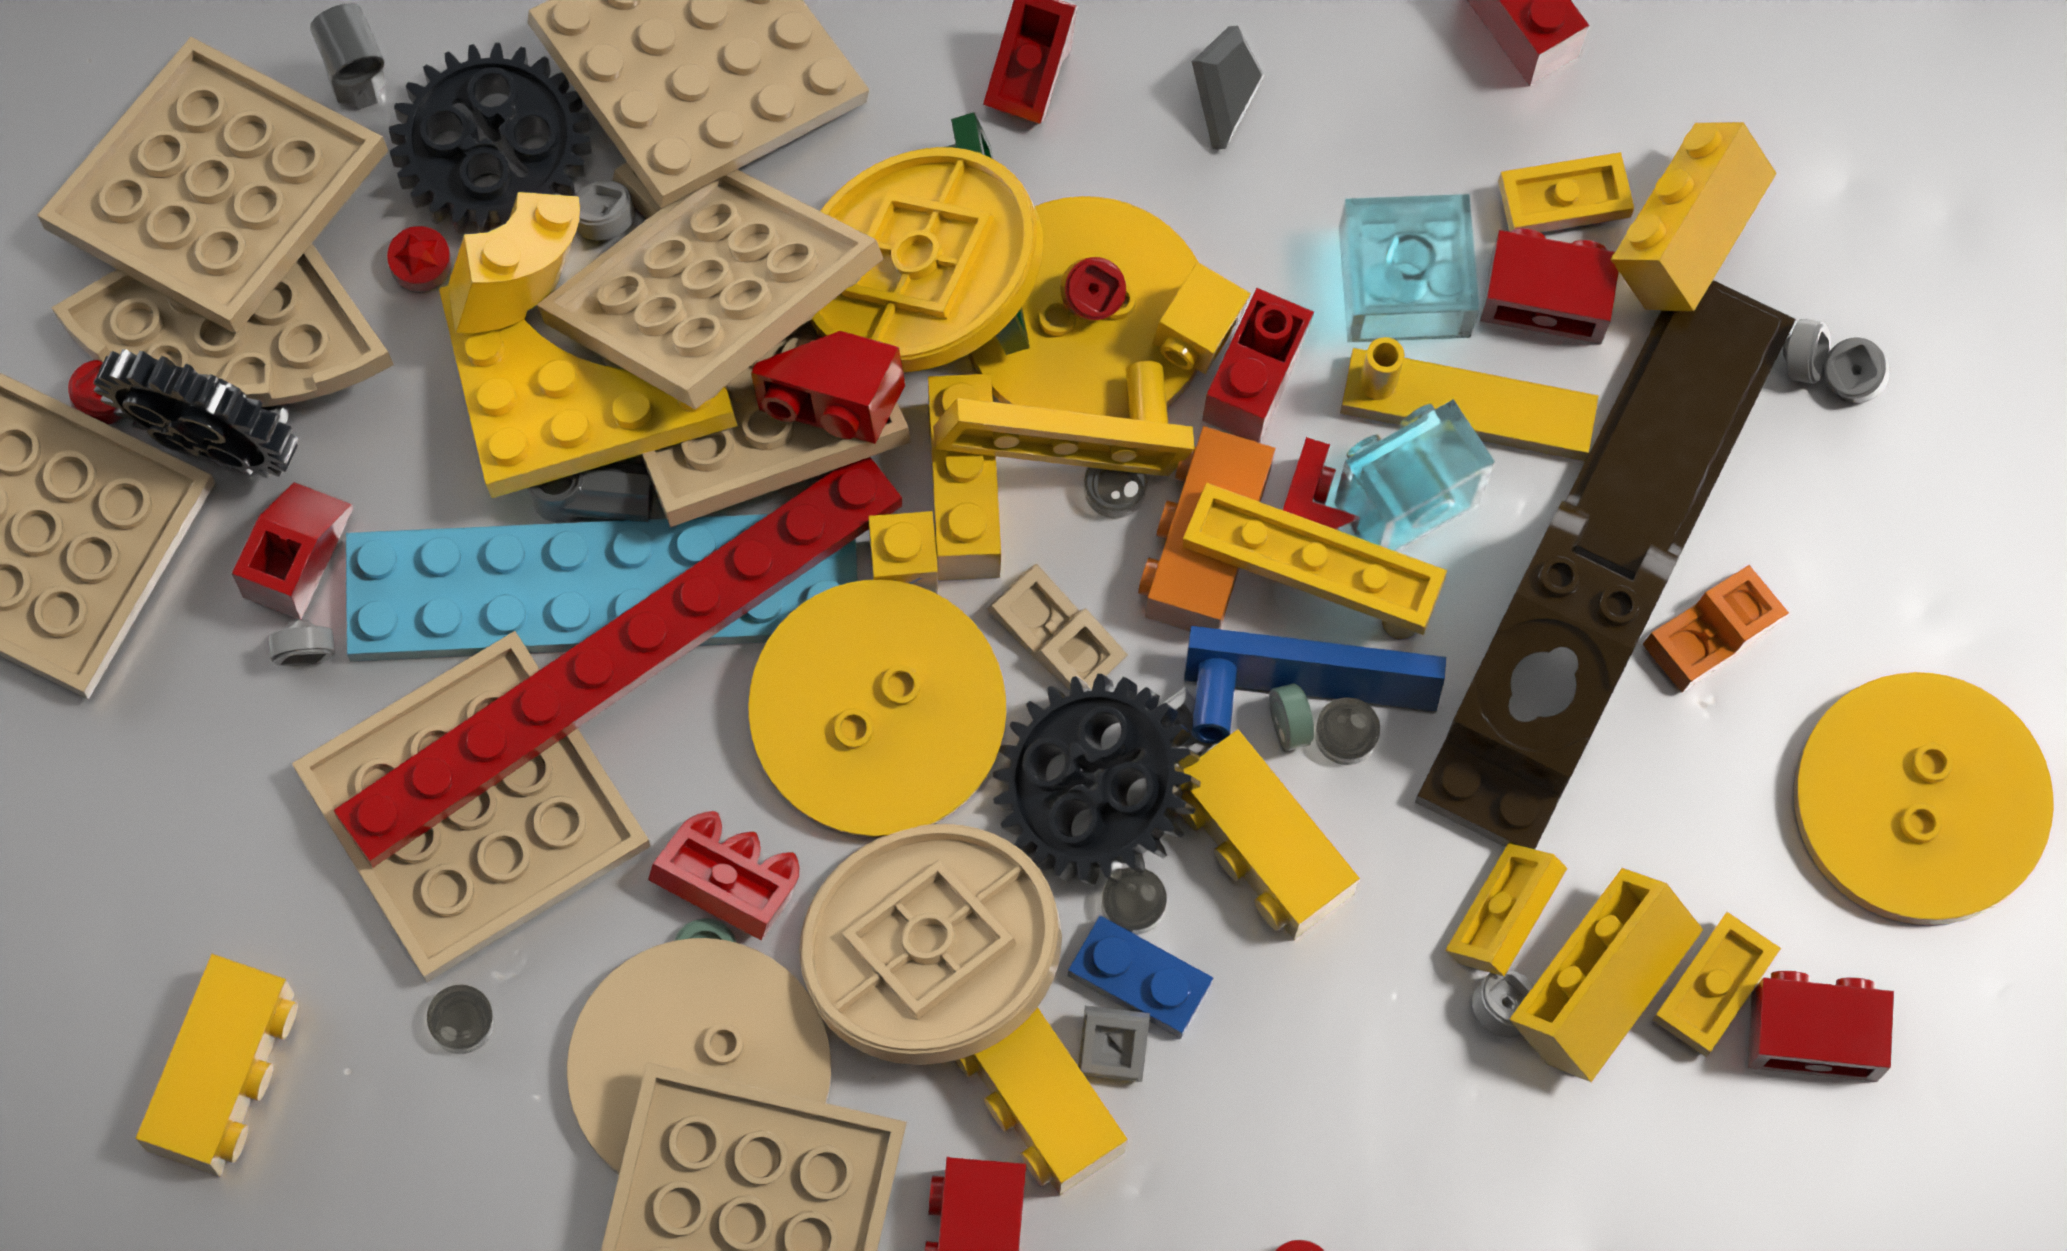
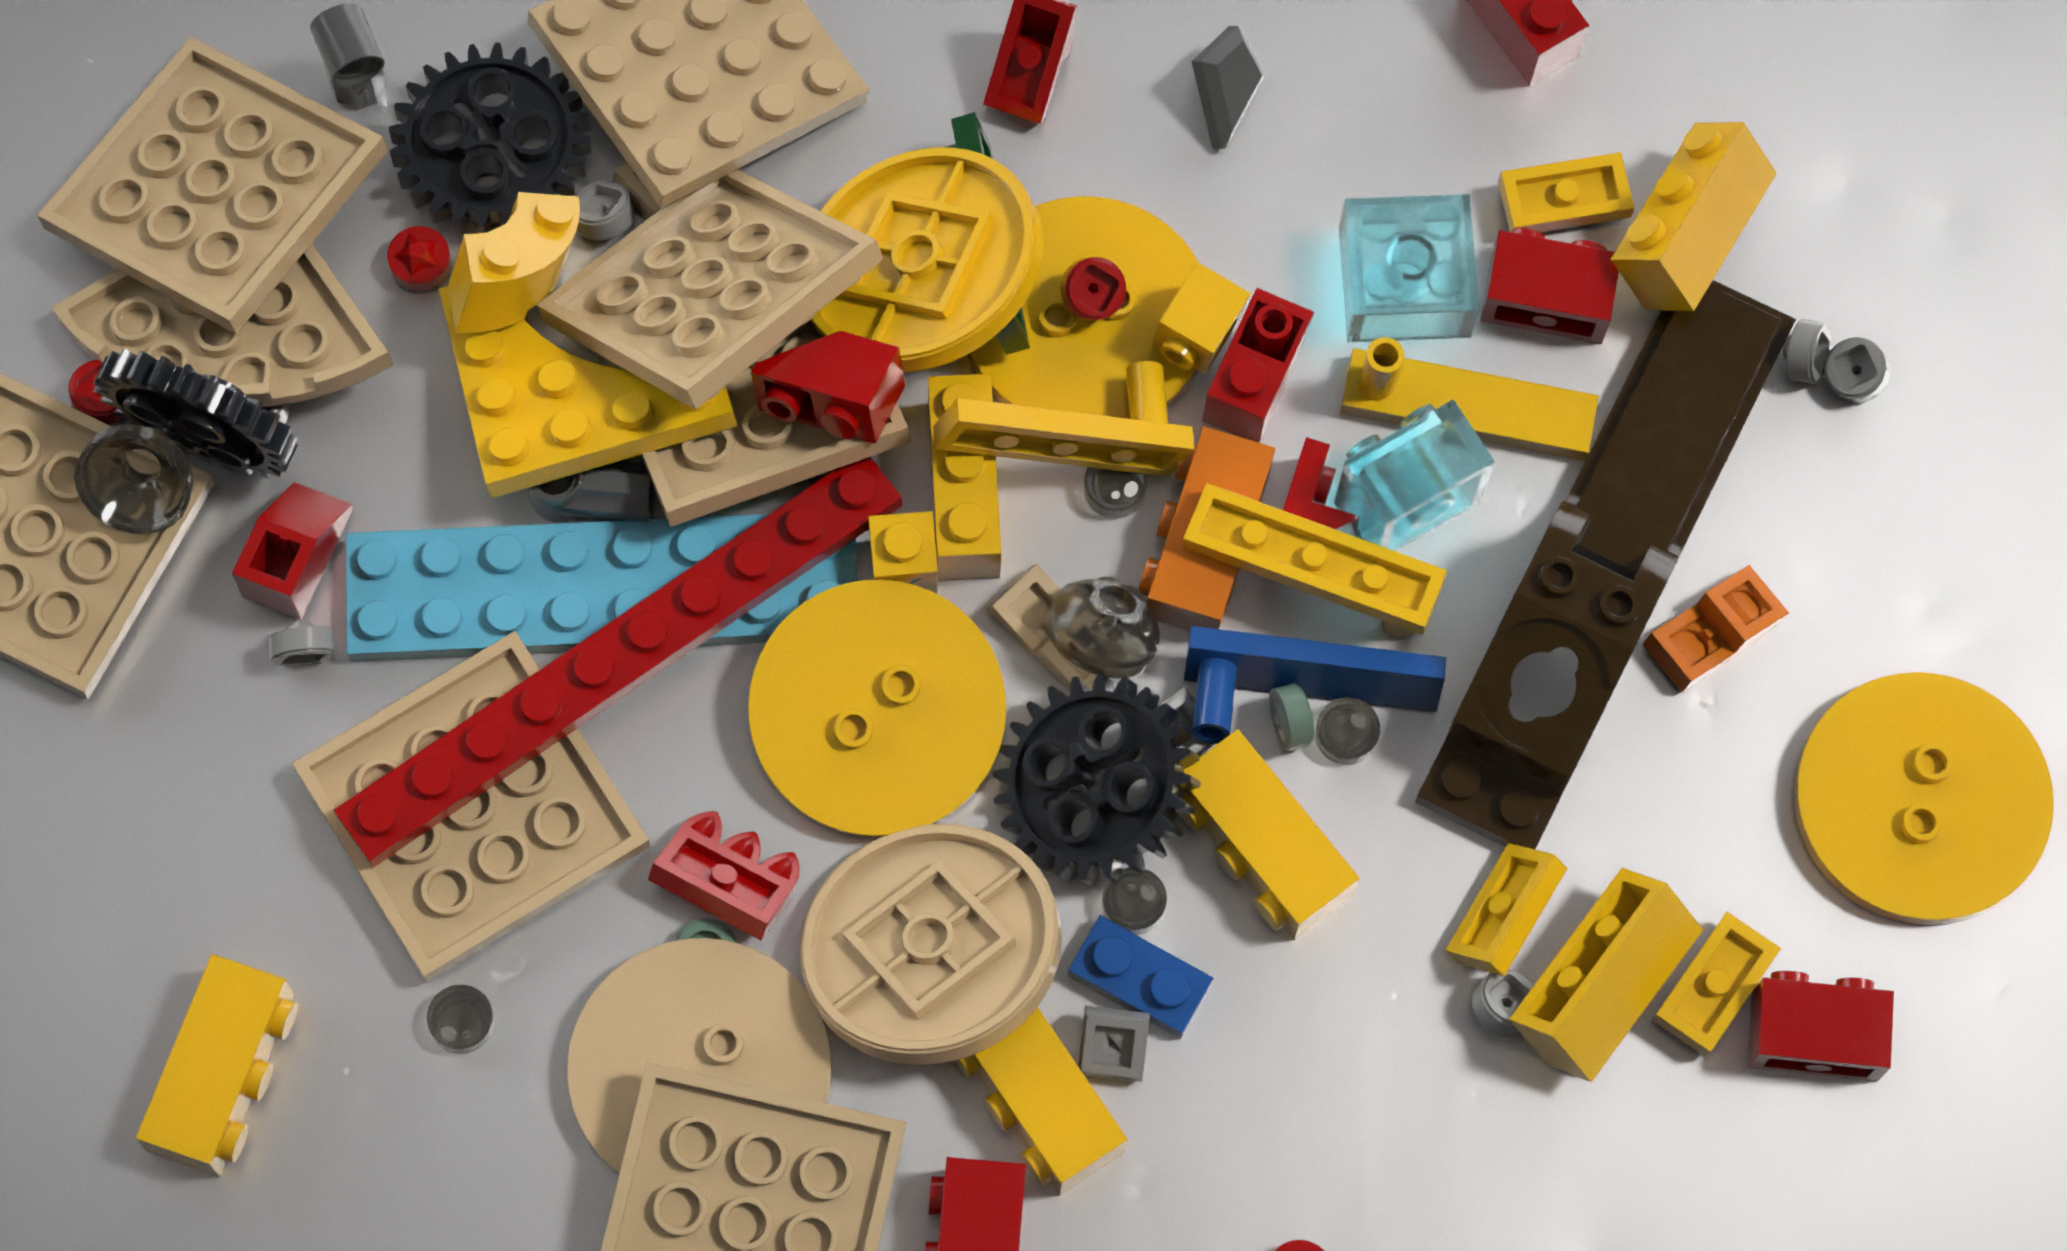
none -> clear smoke piece [74,425,194,534]
none -> clear smoke piece [1045,577,1160,679]

